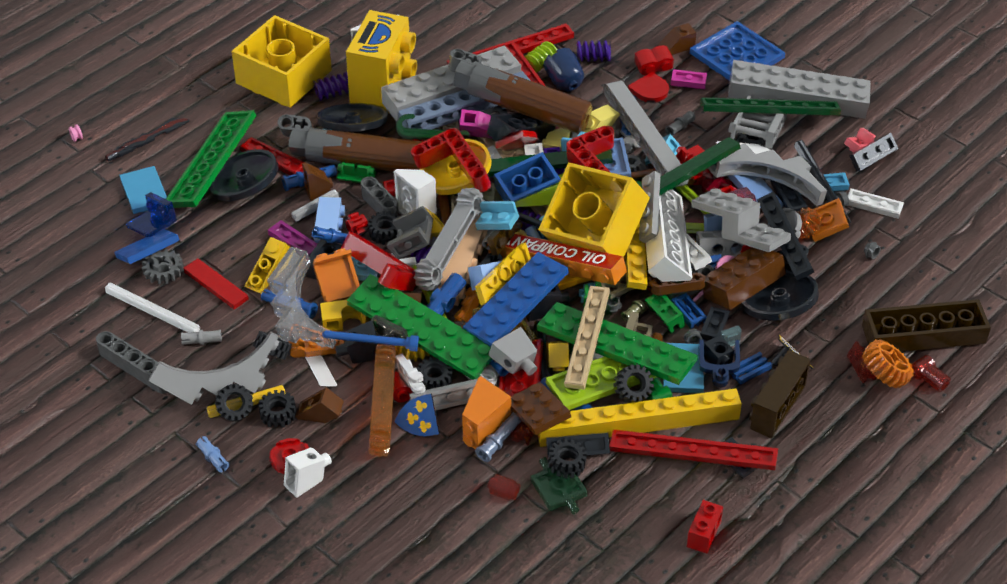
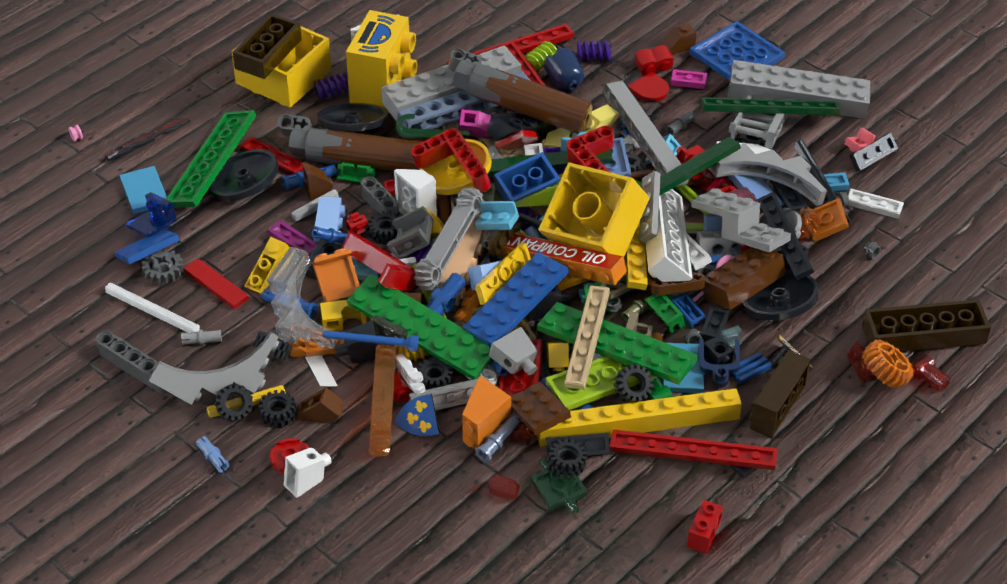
none -> dark brown brick [232,13,302,79]

